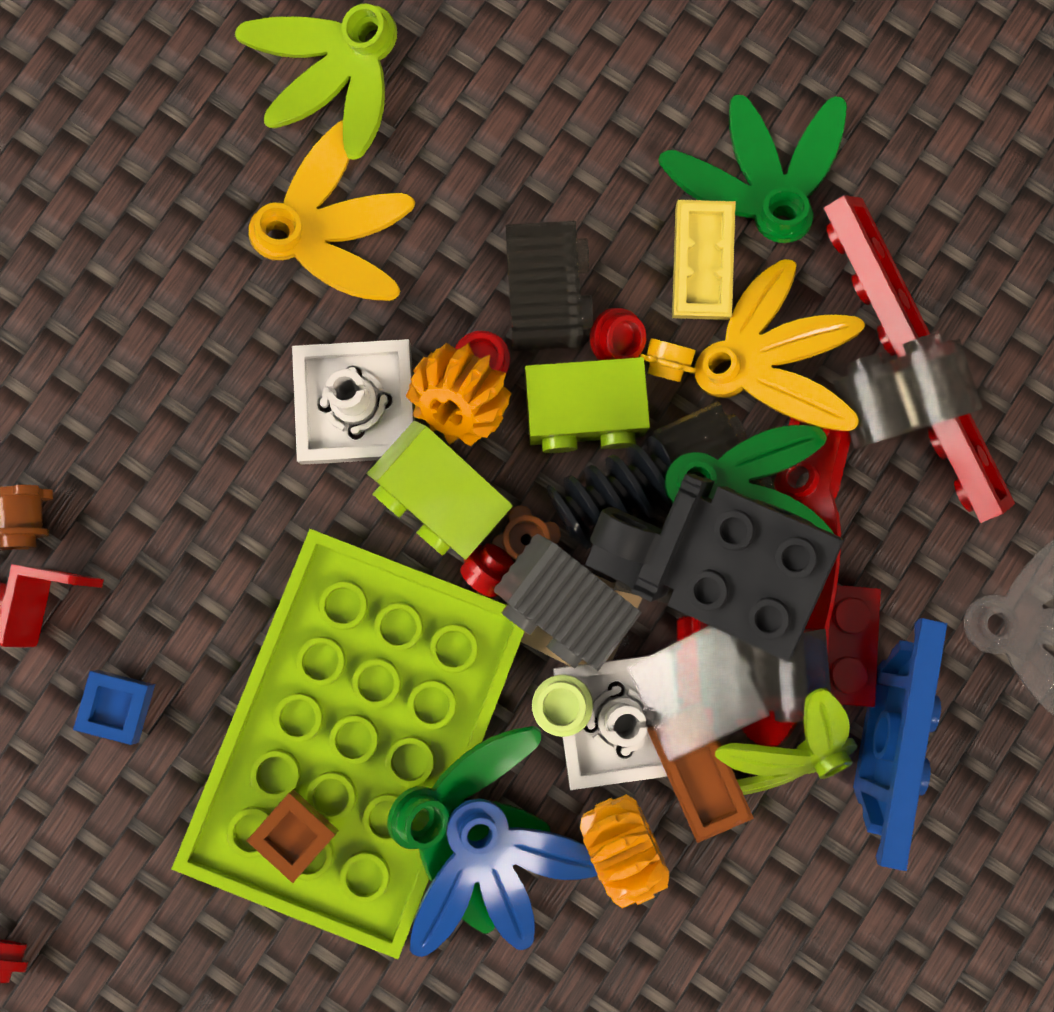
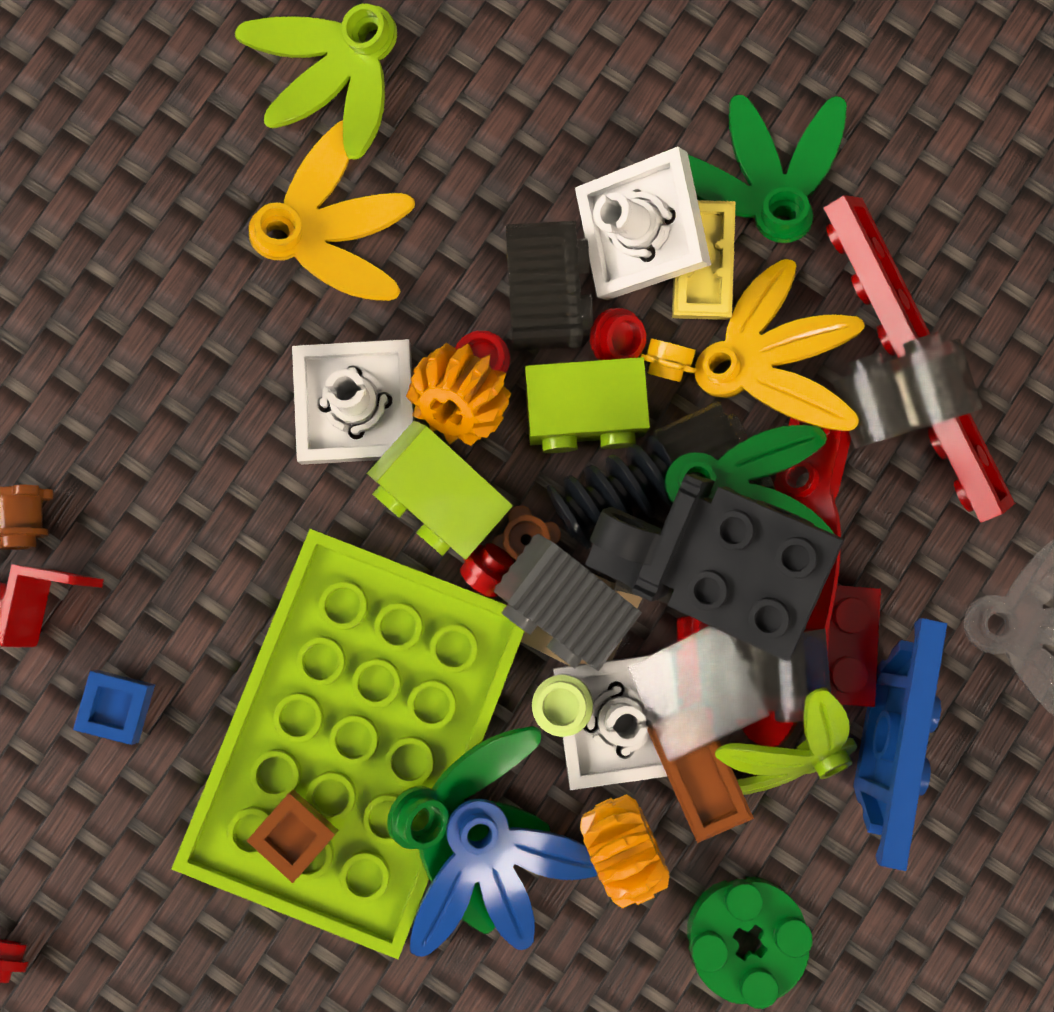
none -> white plate [575,147,711,300]
none -> green plate [687,877,813,1009]

